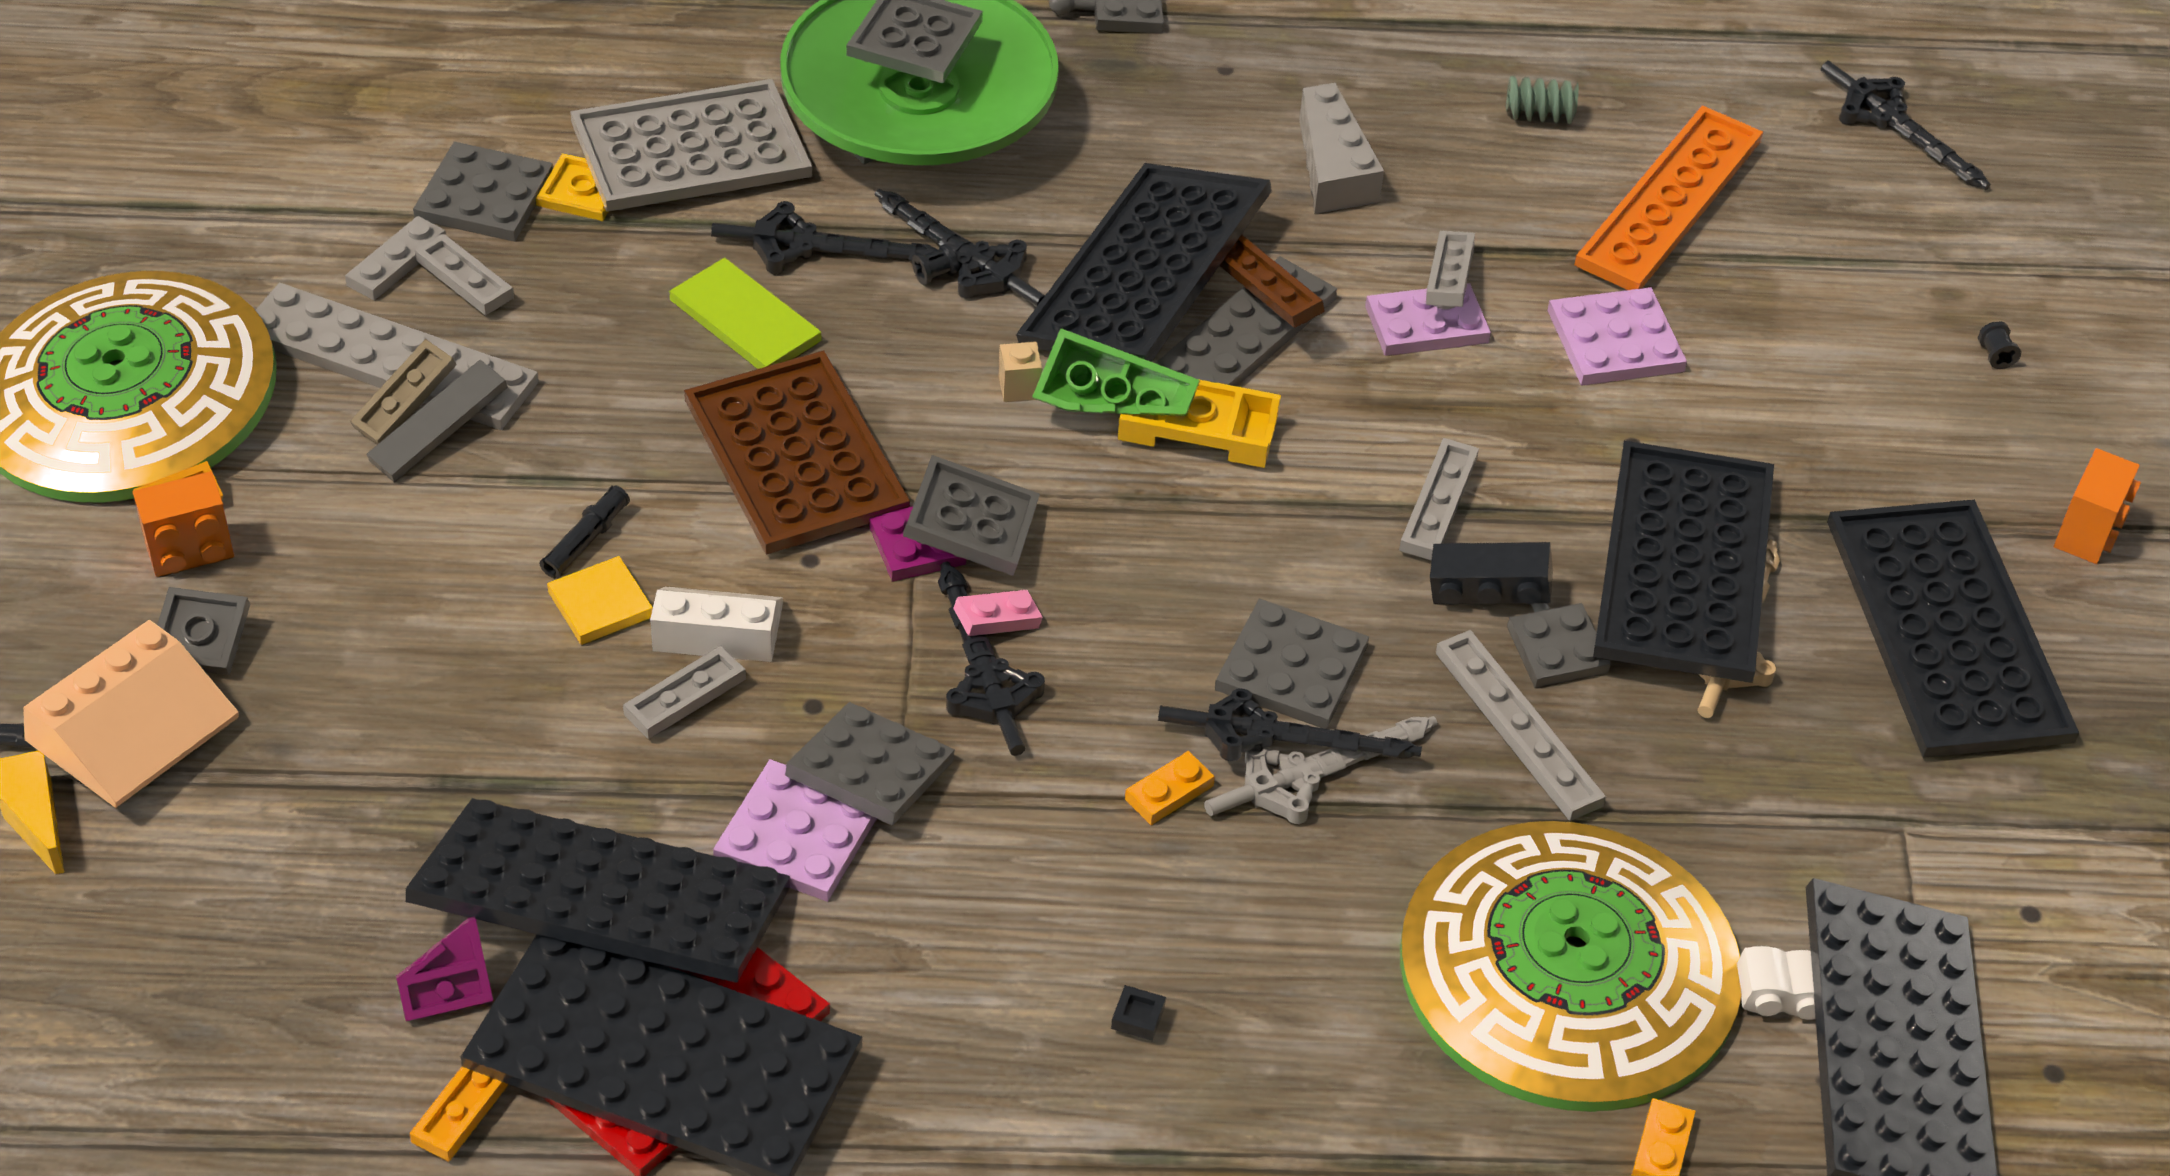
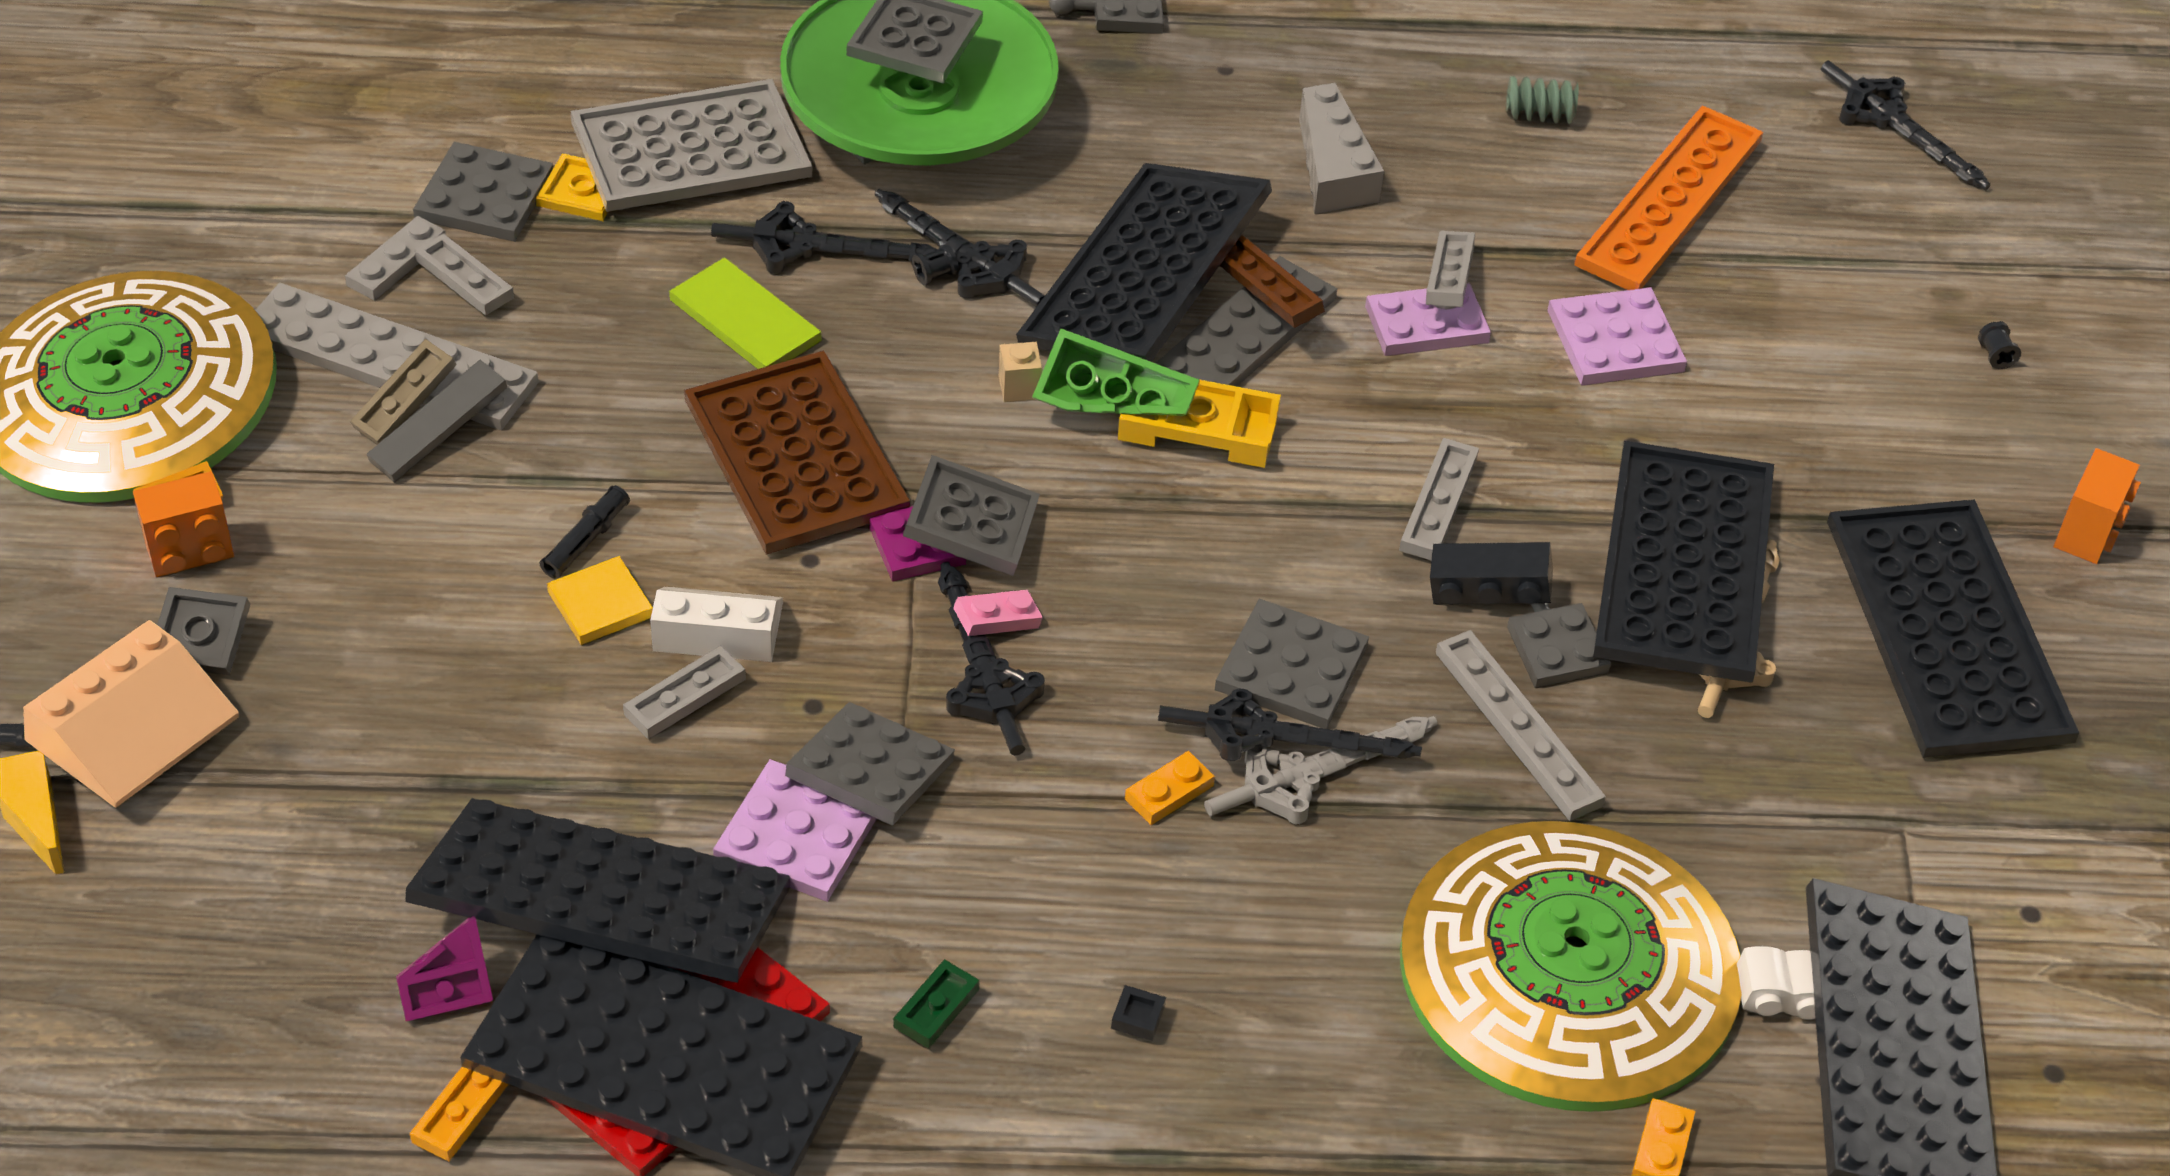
none -> dark green plate [893,959,980,1049]

